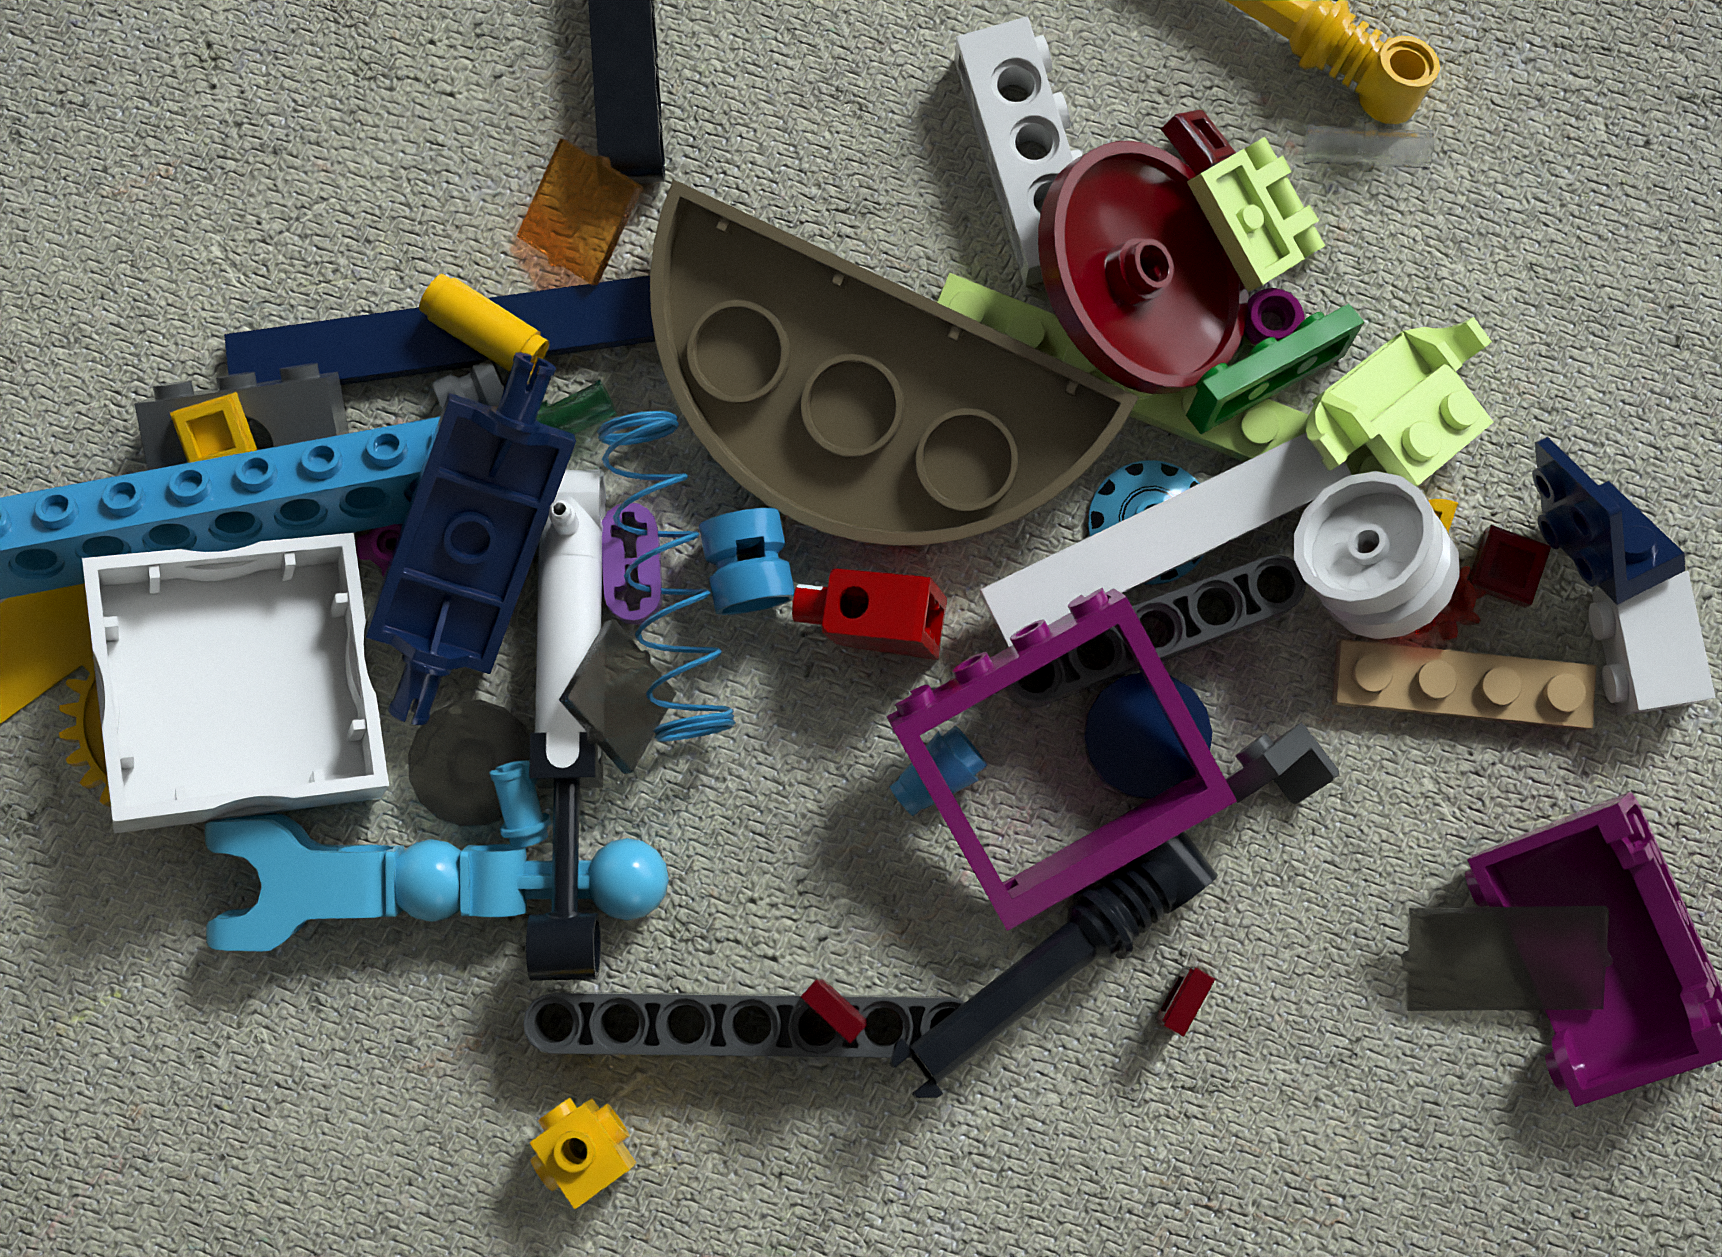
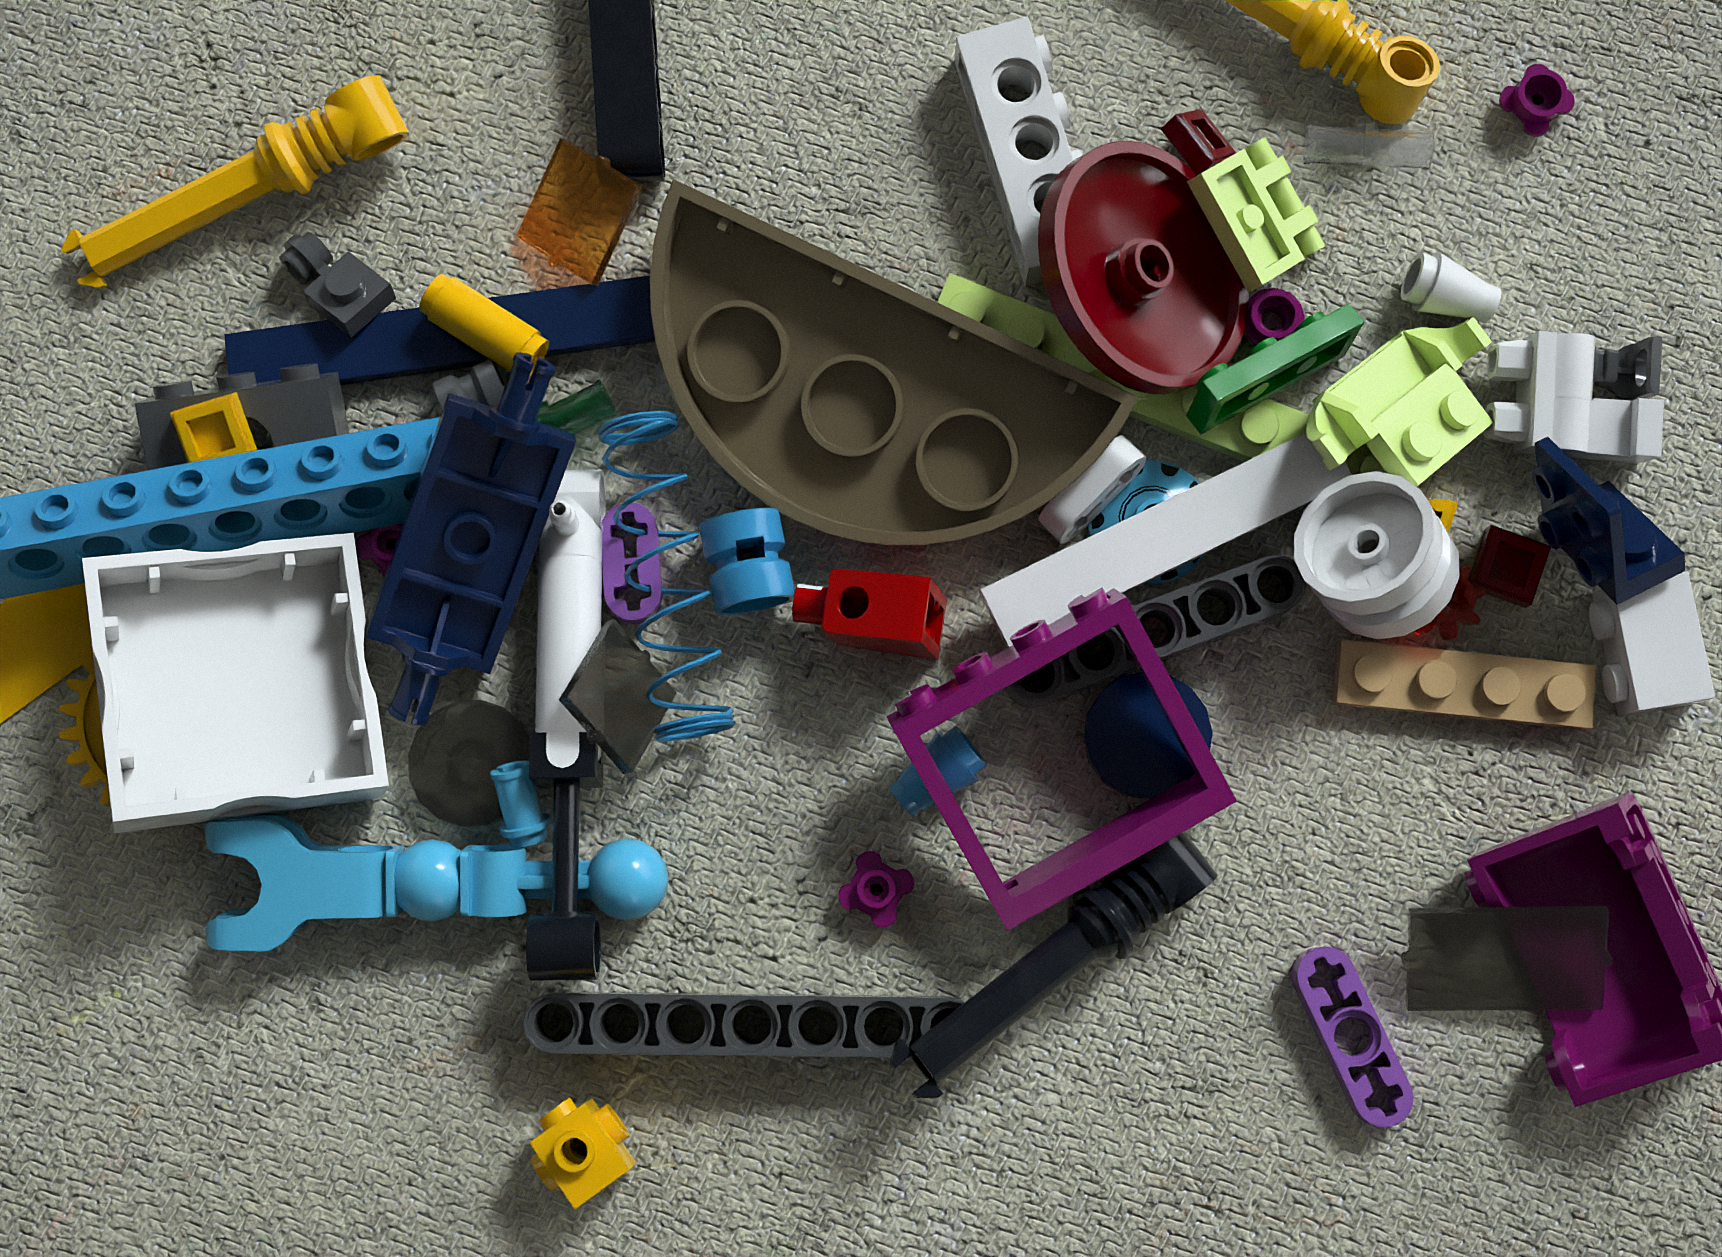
dark red tile [800,978,867,1043] -> none
dark red tile [1155,966,1216,1037] -> none
dark grey bracket [1226,722,1339,804] -> none
none -> yellow piece [61,75,409,289]
none -> dark grey plate [279,232,396,338]
none -> magenta plate [838,851,914,928]
none -> white beam [1038,435,1146,544]
none -> medium lavender beam [1291,946,1413,1128]
none -> white cone [1400,252,1501,323]
none -> white hips [1484,331,1664,464]
none -> magenta plate [1499,64,1575,137]

